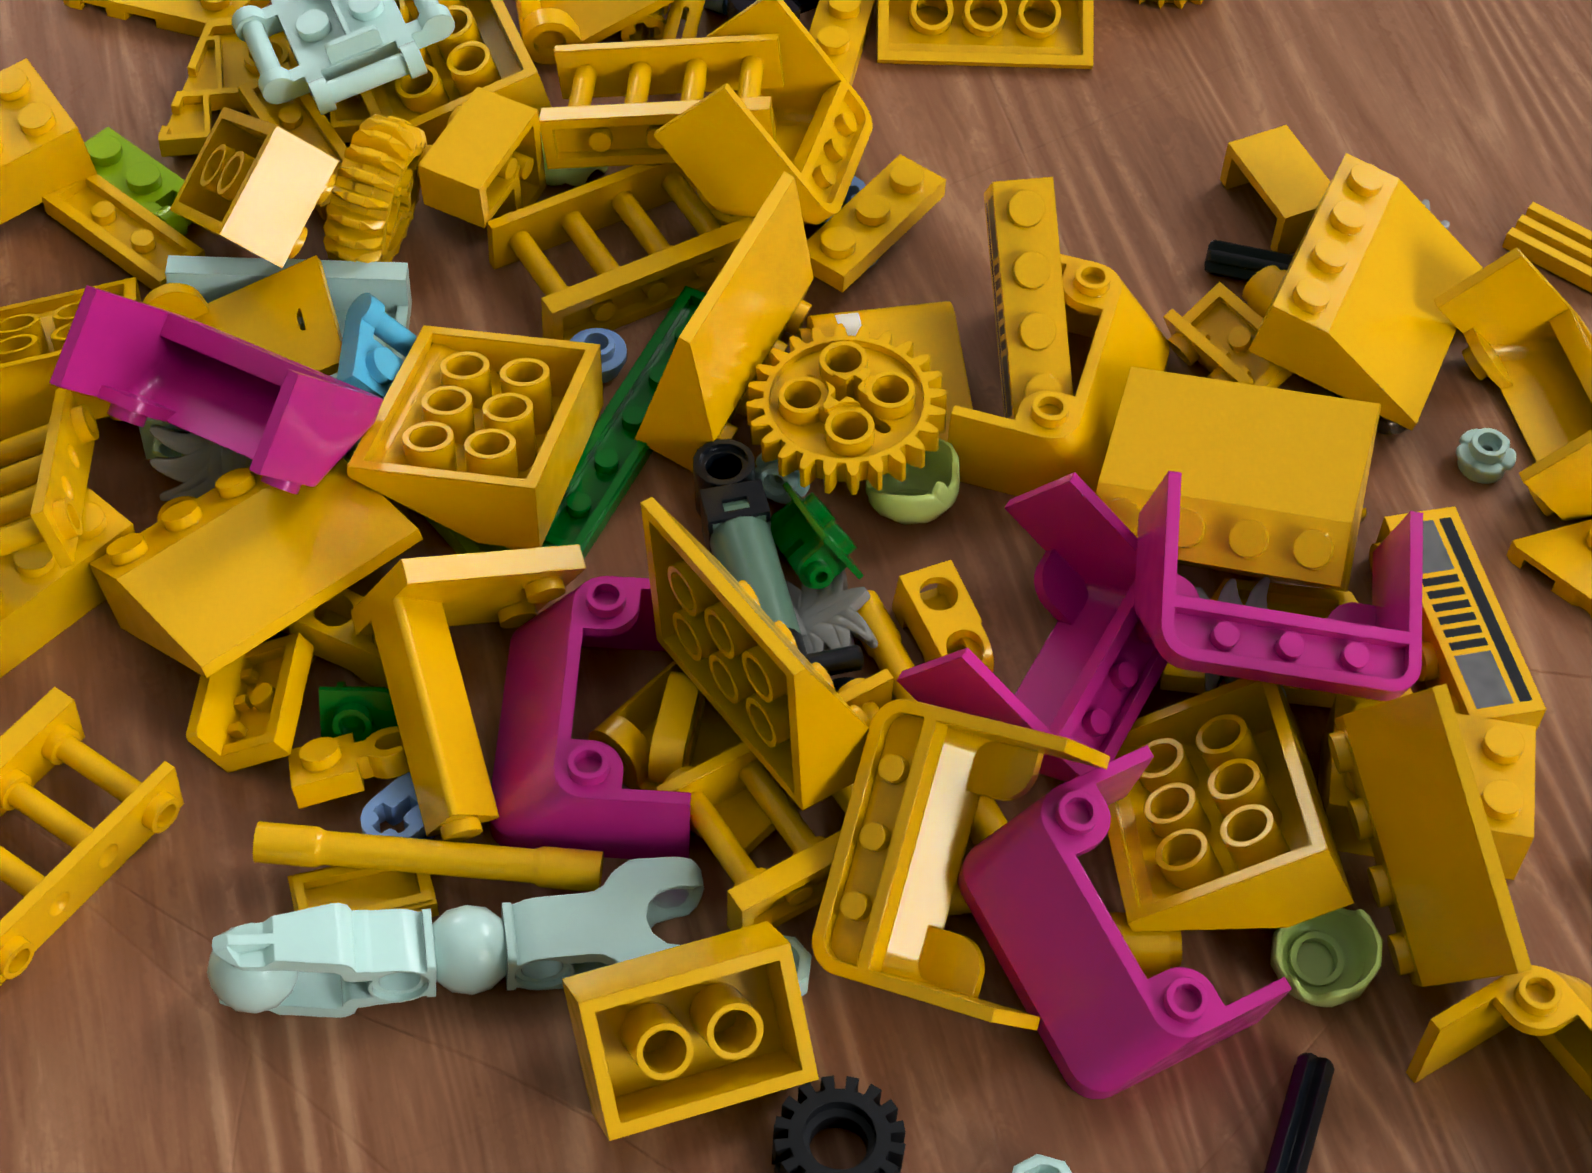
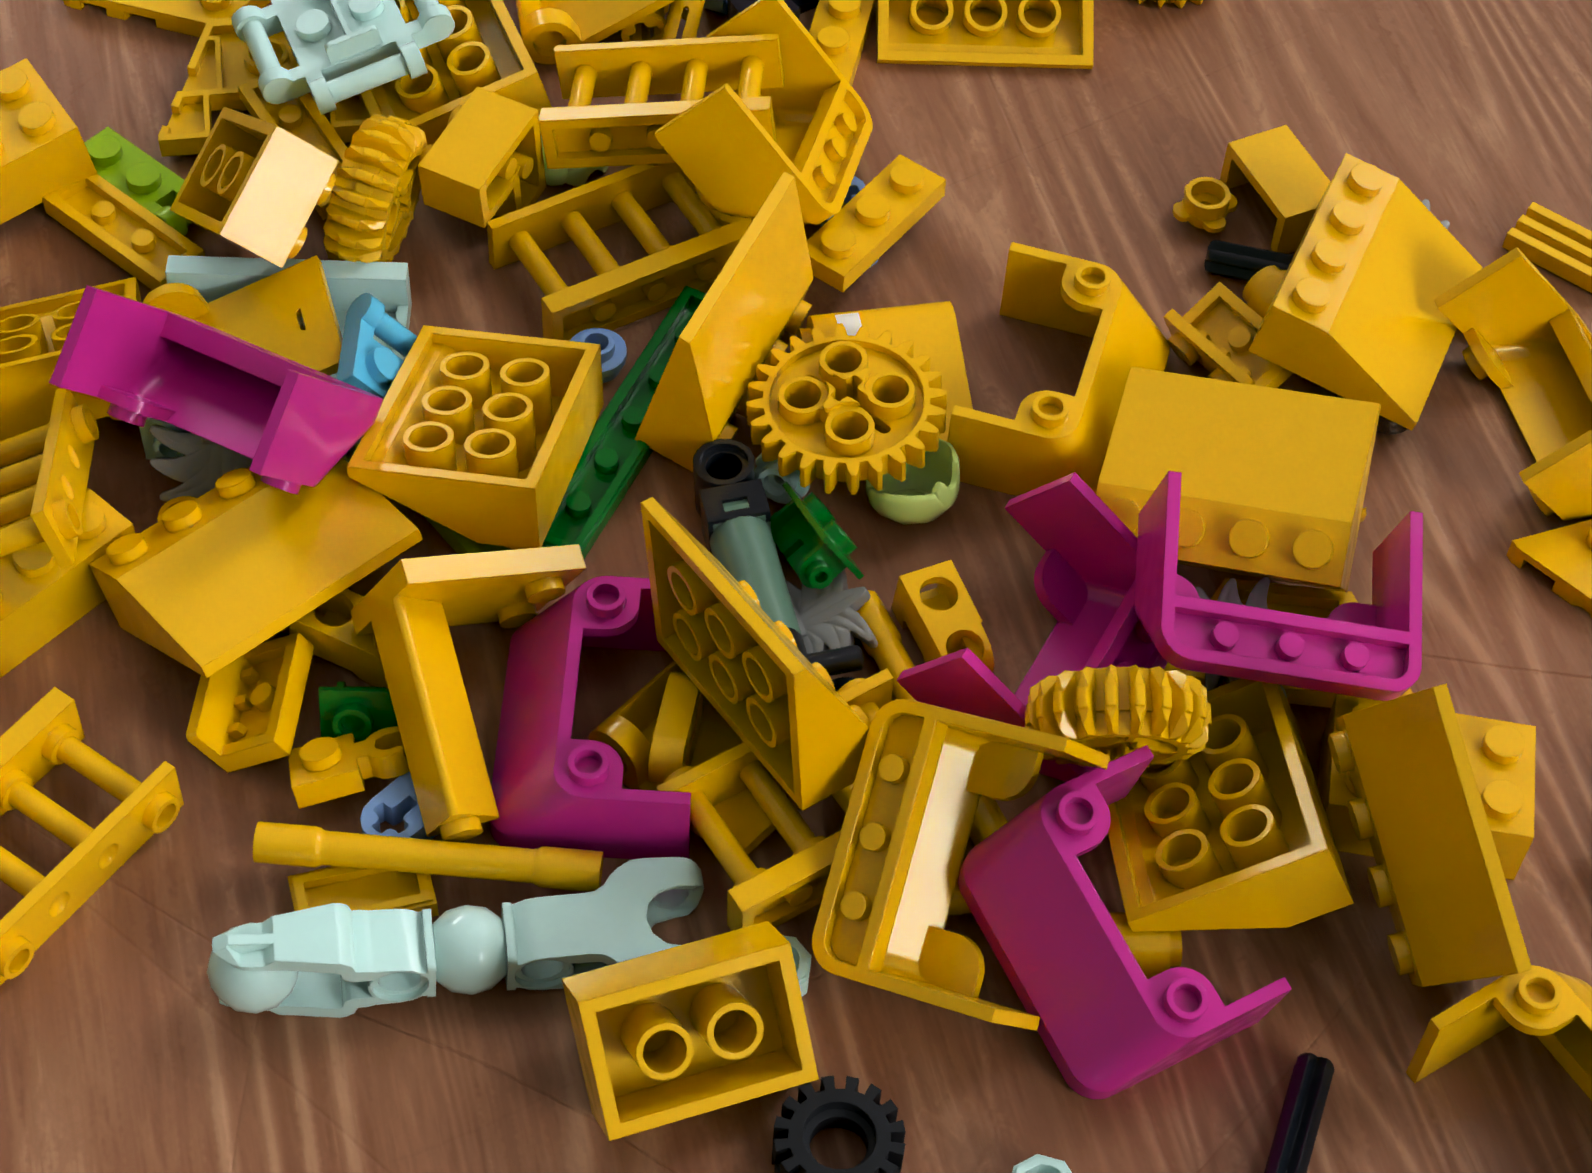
yellow brick [984,177,1073,420] -> none
yellowish green hair [1270,908,1383,1007] -> none
brick [1369,506,1546,731] -> none
light aqua plate [1456,428,1516,484] -> none
none -> yellow gear [1025,664,1212,768]
none -> yellow plate [1172,177,1238,233]

